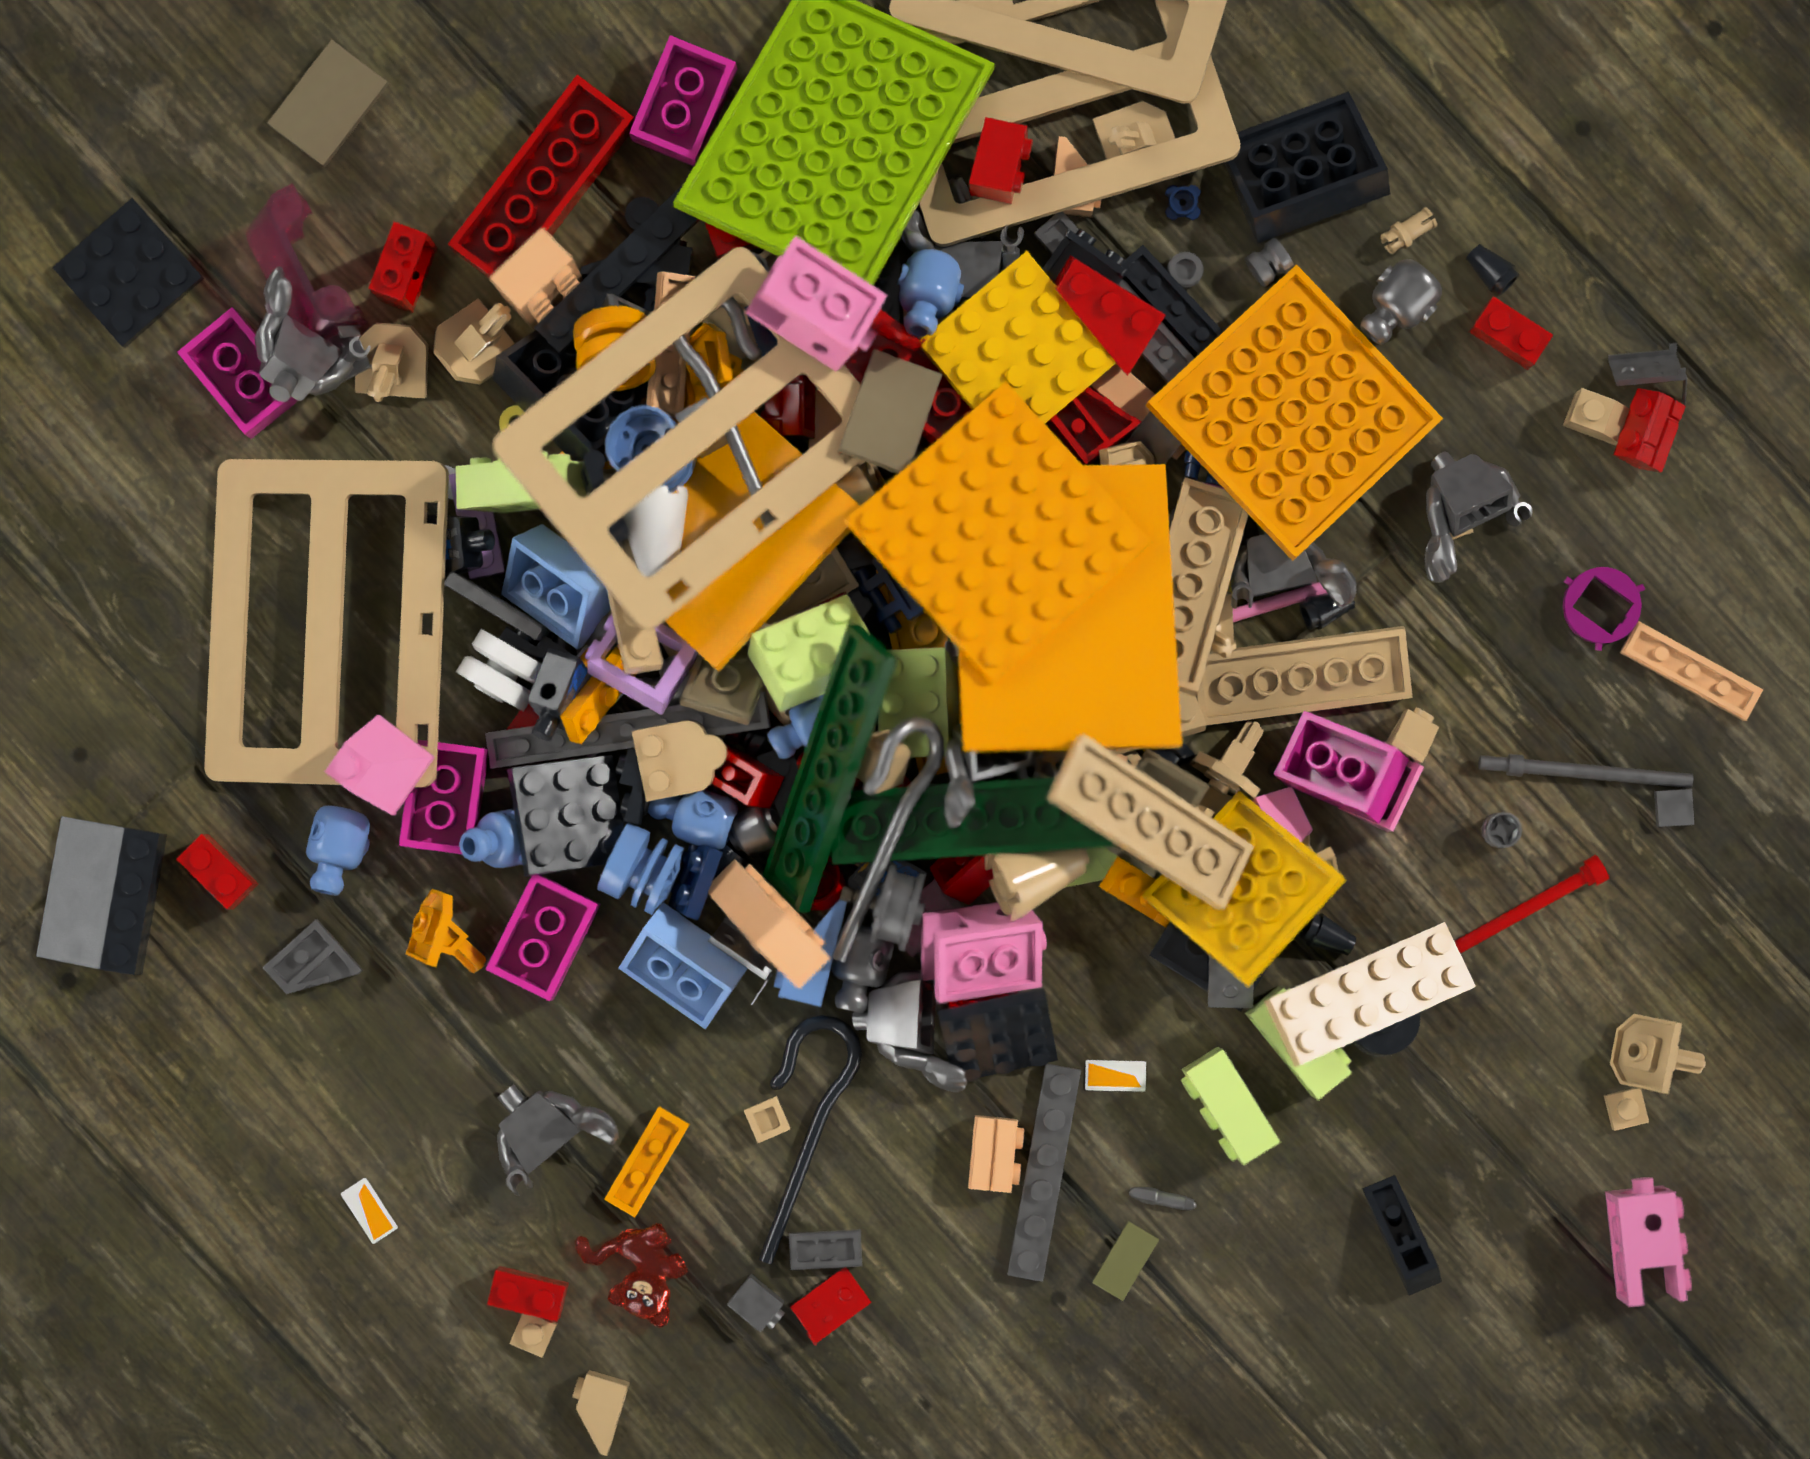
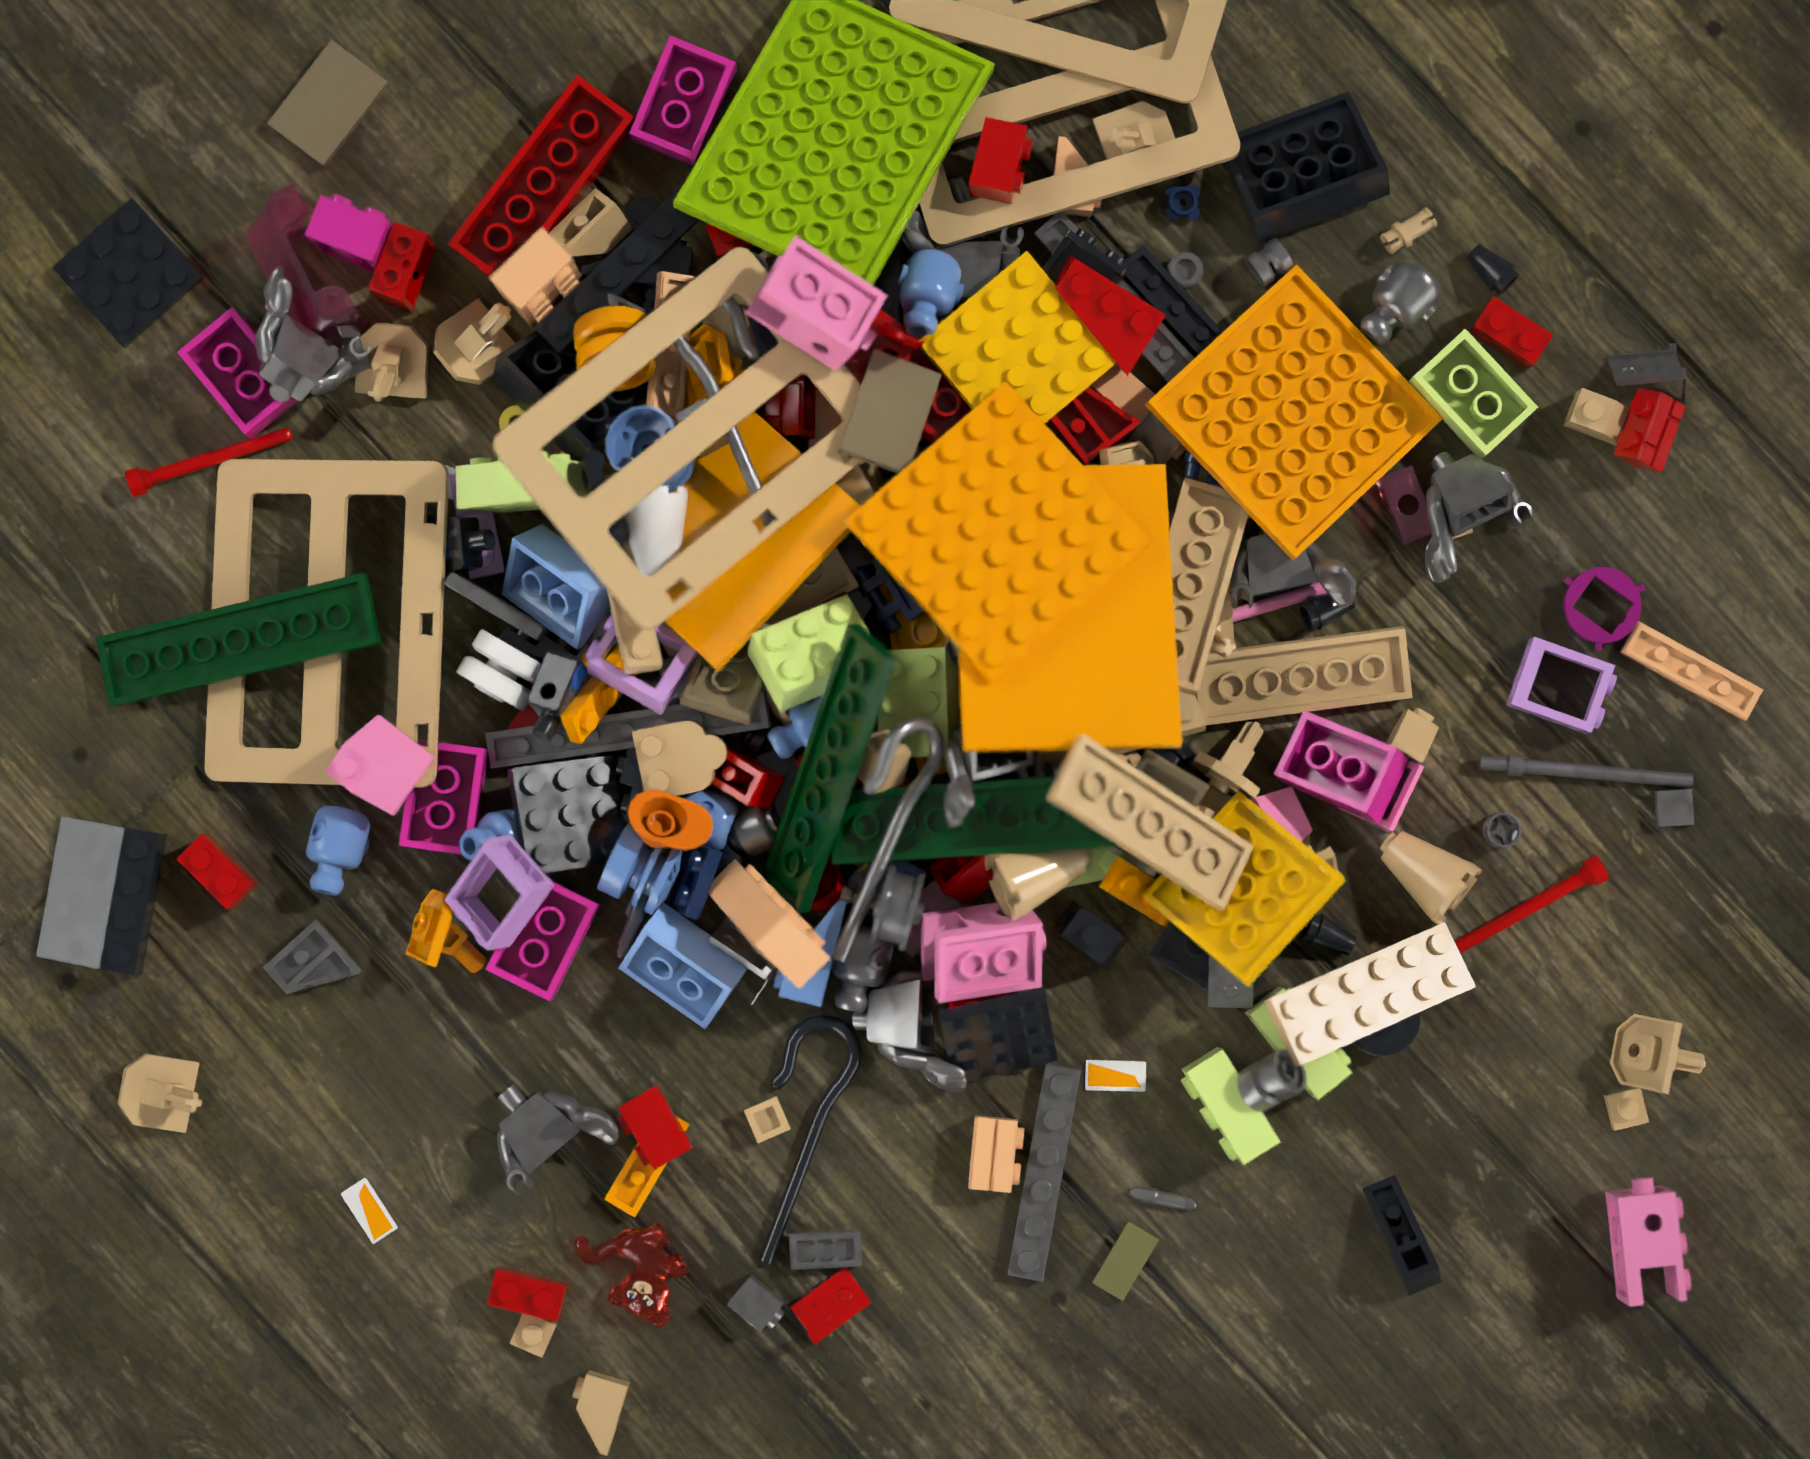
none -> dark green plate [95,573,382,707]
none -> tan piece [117,1053,202,1133]
none -> red piece [125,428,293,498]
none -> dark pink brick [305,194,392,273]
none -> lavender window [444,835,554,951]
none -> tan slope [548,188,633,257]
none -> flat silver piece [617,895,647,958]
none -> red brick [617,1084,693,1170]
none -> orange piece [628,790,713,850]
none -> black torso [1052,901,1127,969]
none -> flat silver wheel [1237,1049,1307,1112]
none -> clear pink piece [1376,465,1432,547]
none -> tan cone [1380,831,1482,925]
none -> yellowish green brick [1408,329,1538,459]
none -> lavender window [1505,637,1617,734]

